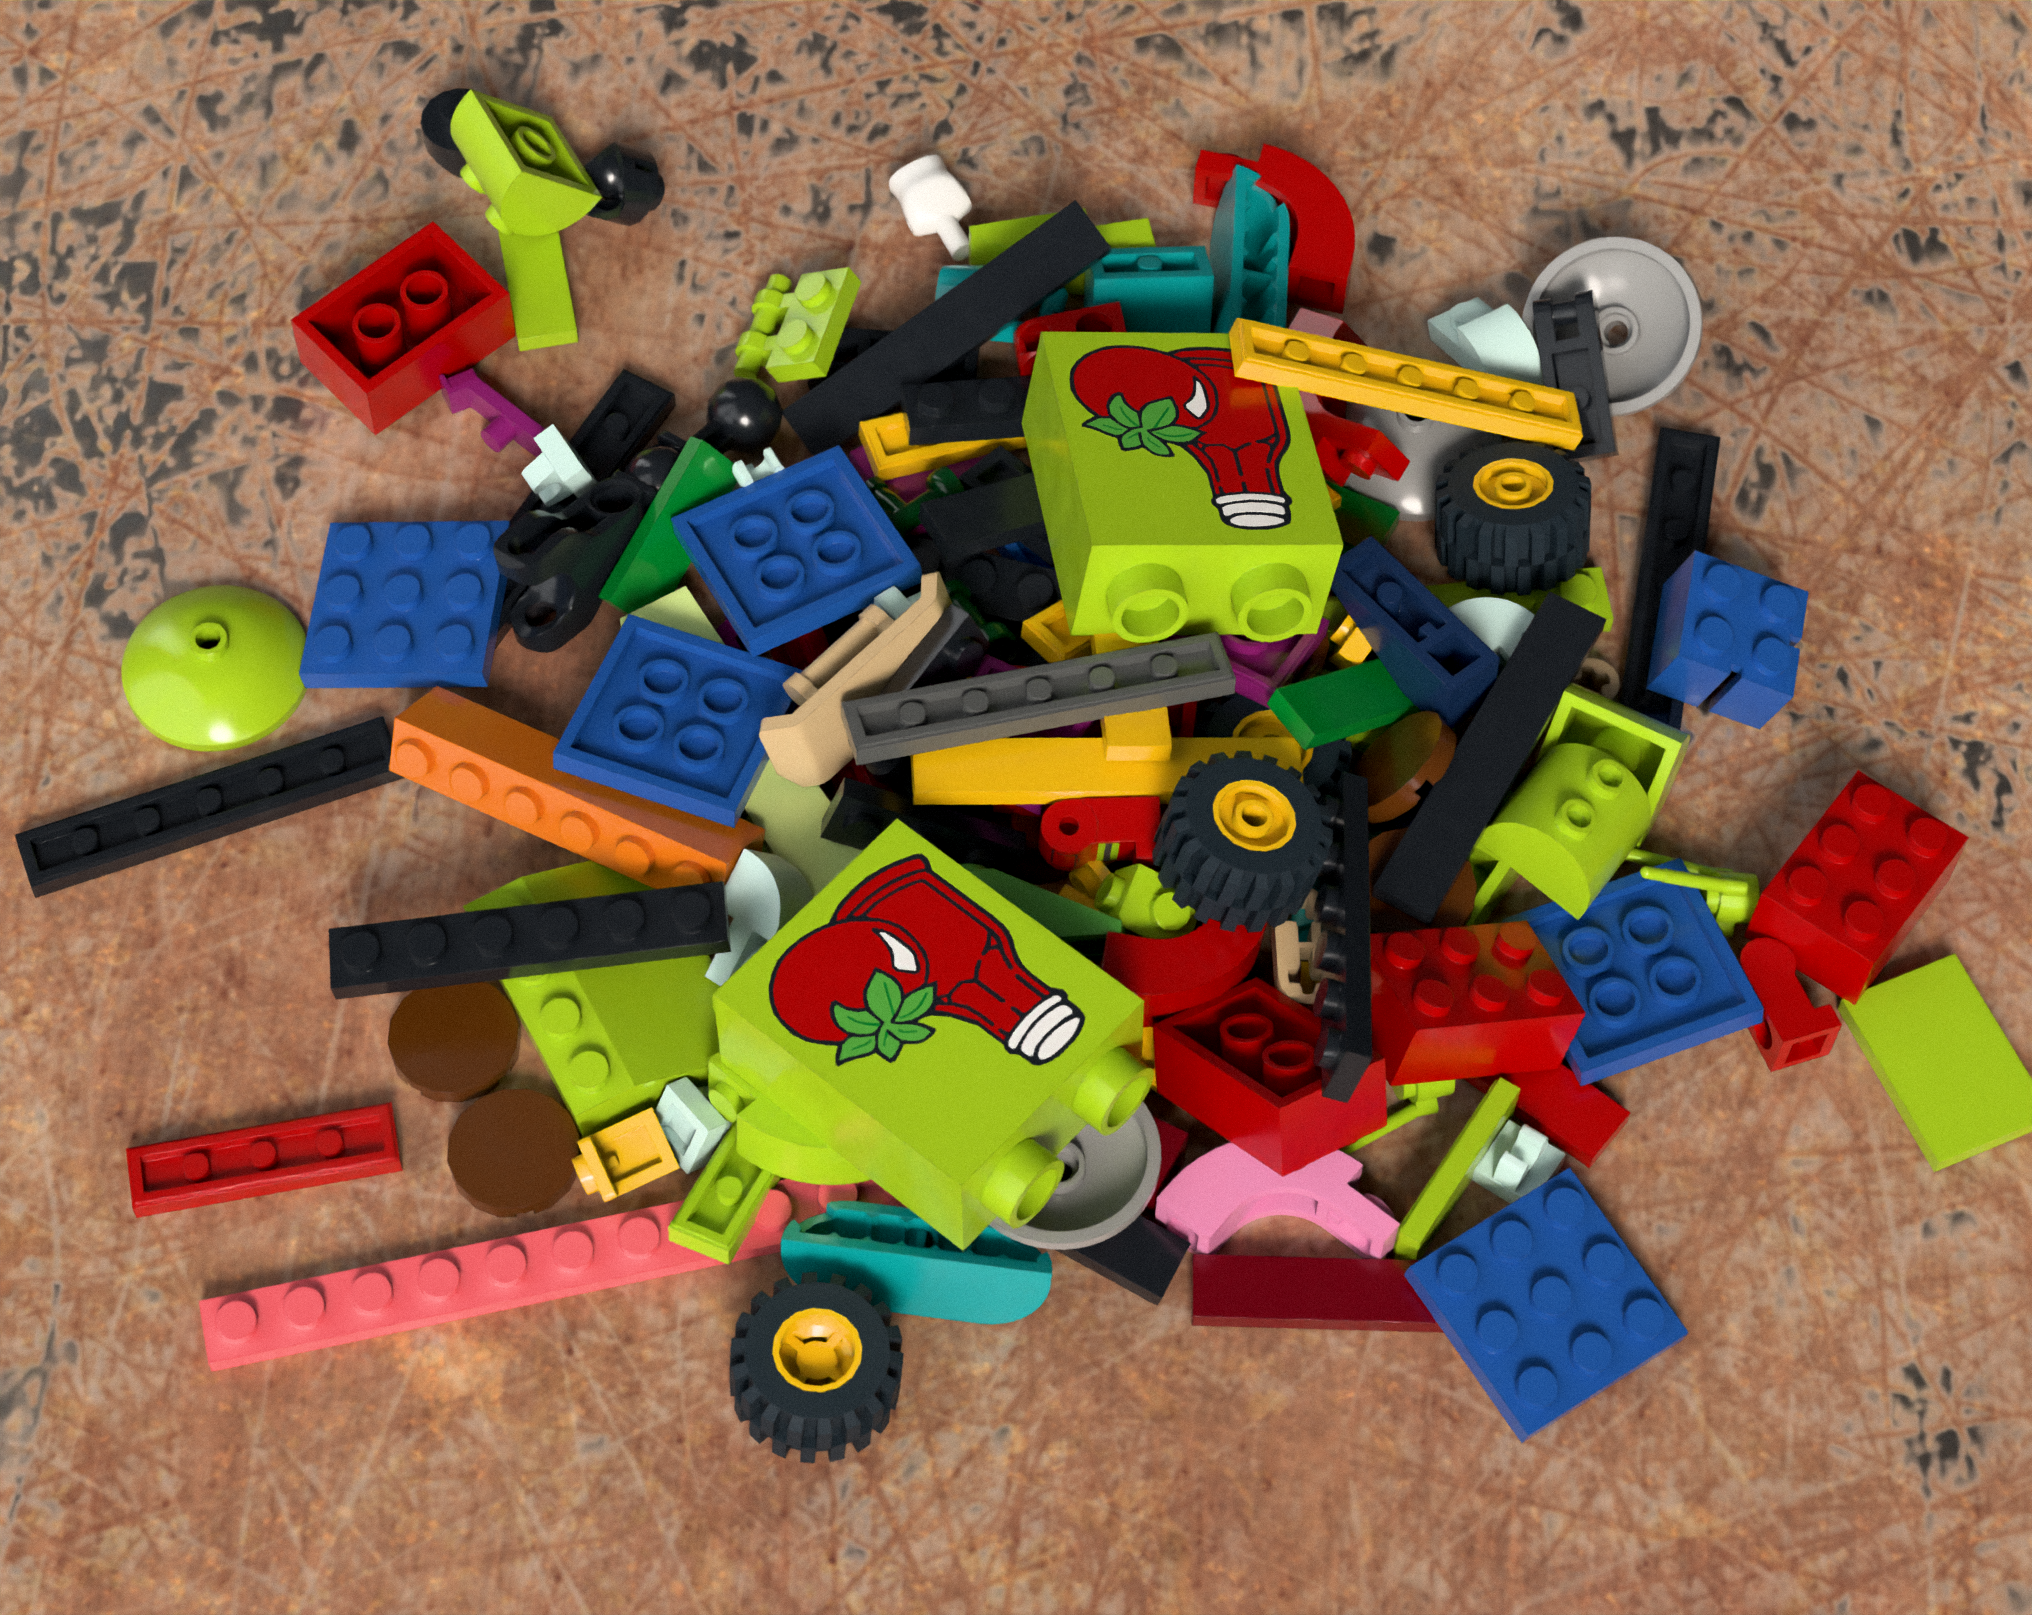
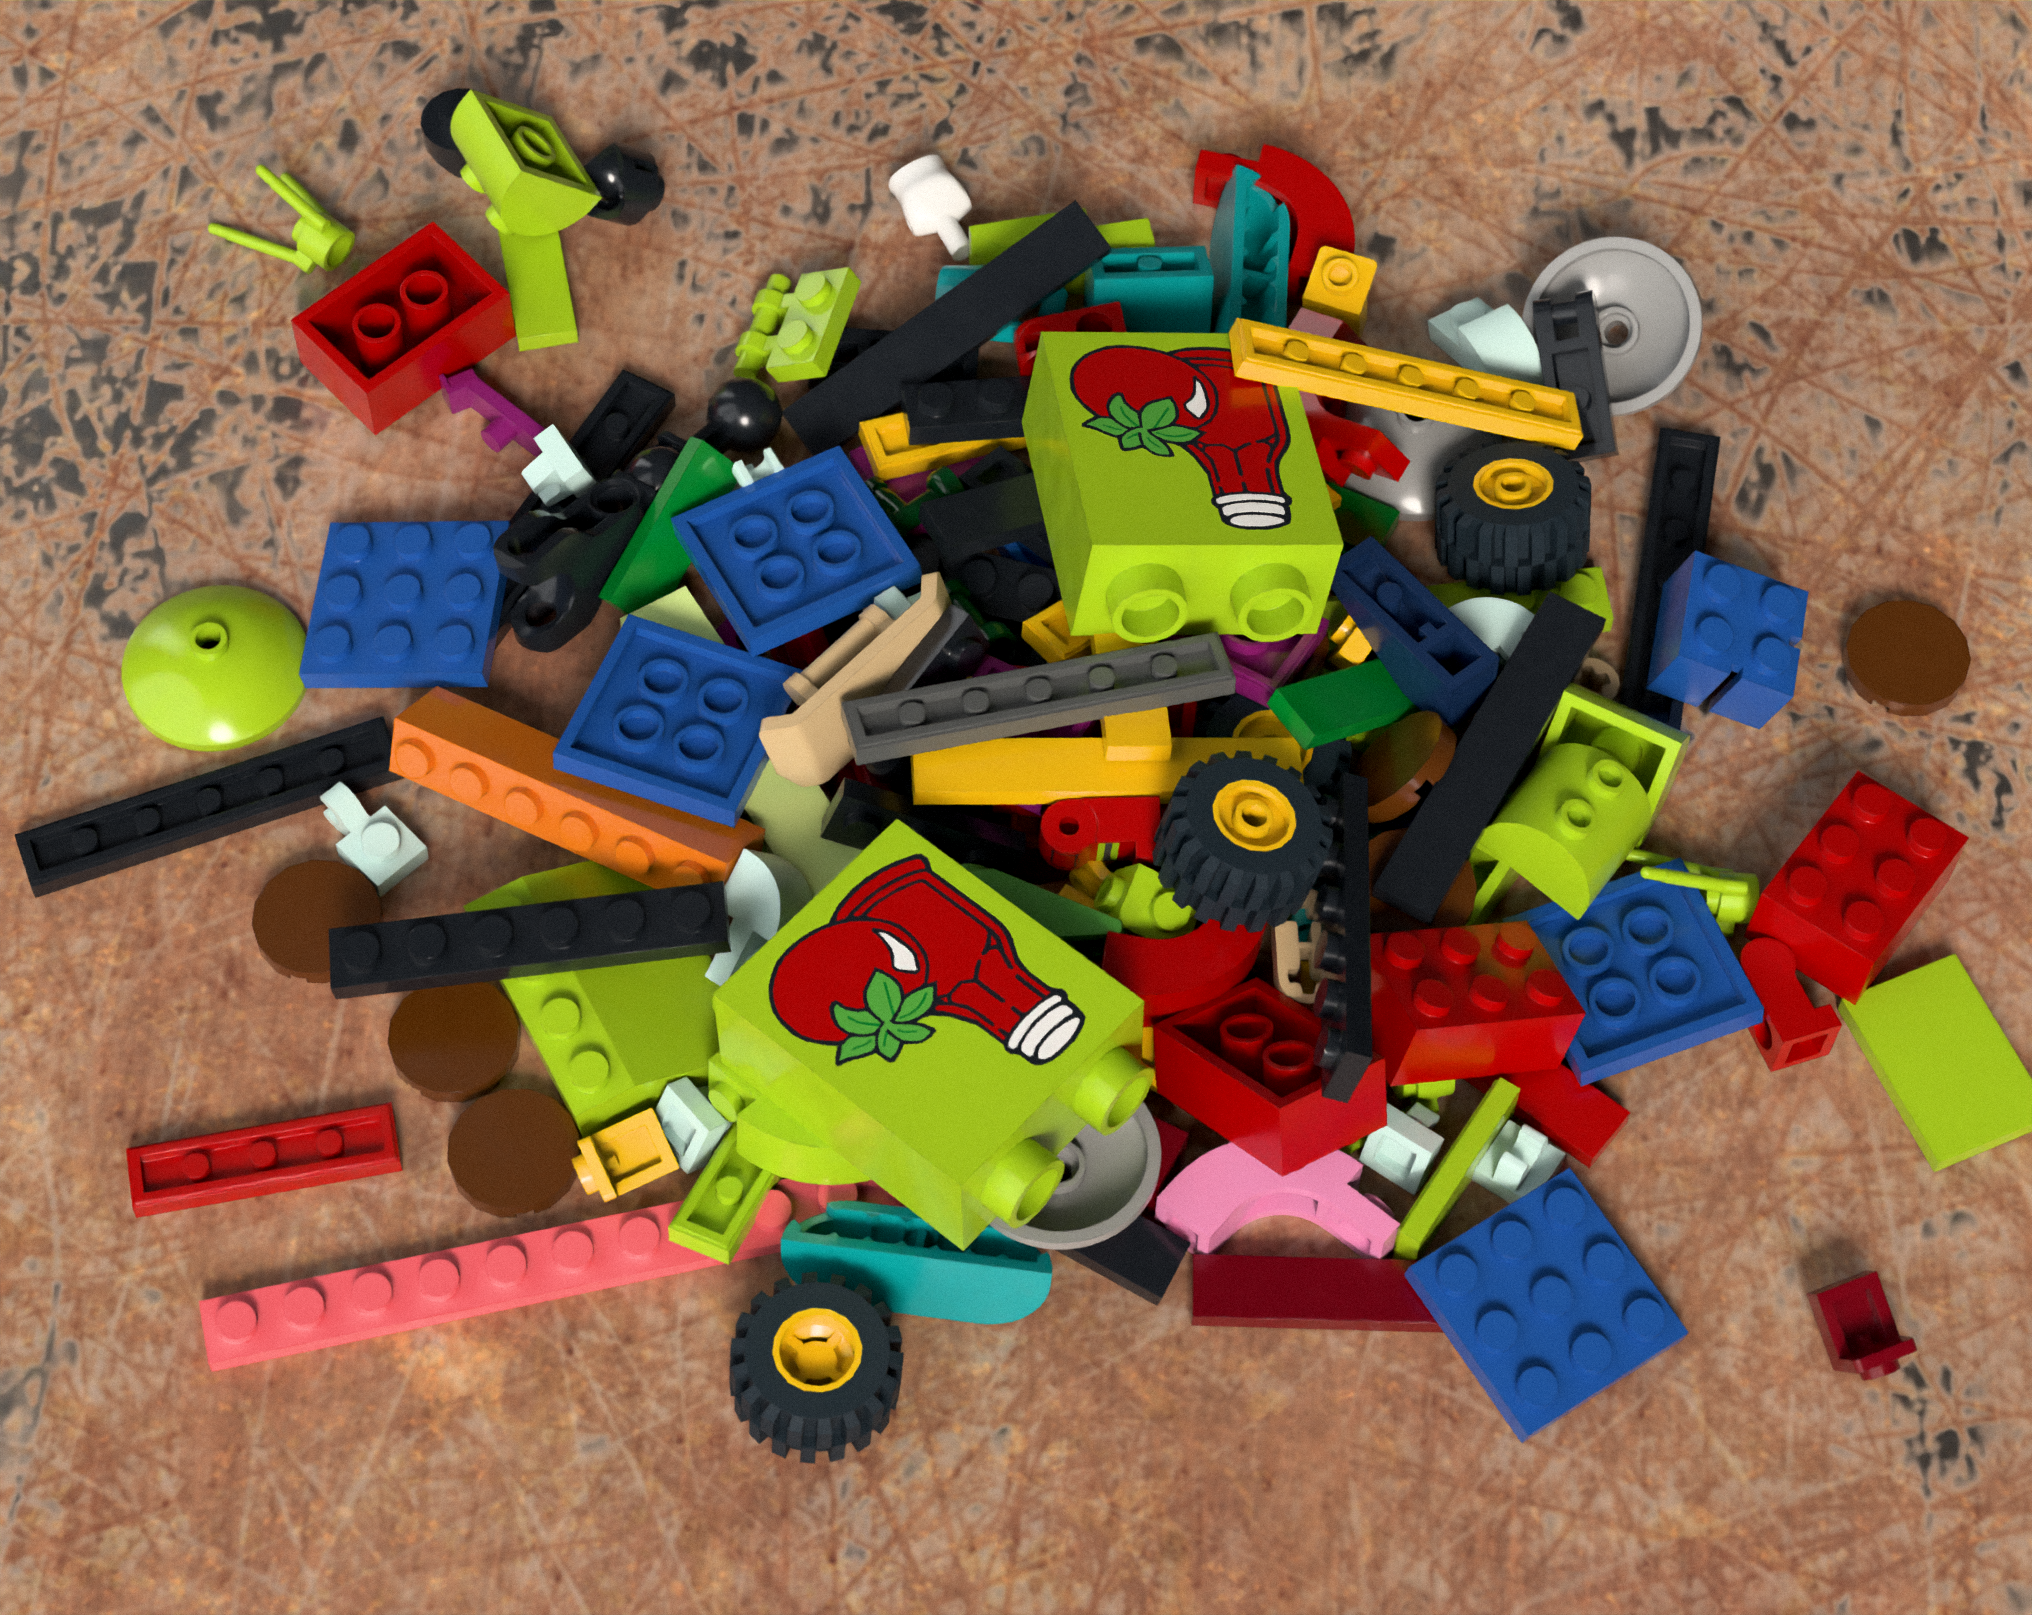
none -> lime plant [208,164,355,274]
none -> reddish brown tile [252,860,384,983]
none -> light aqua plate [320,781,429,897]
none -> yellow bracket [1302,246,1377,338]
none -> light aqua tile [1359,1102,1444,1195]
none -> dark red bracket [1806,1270,1917,1380]
none -> reddish brown tile [1842,600,1971,717]

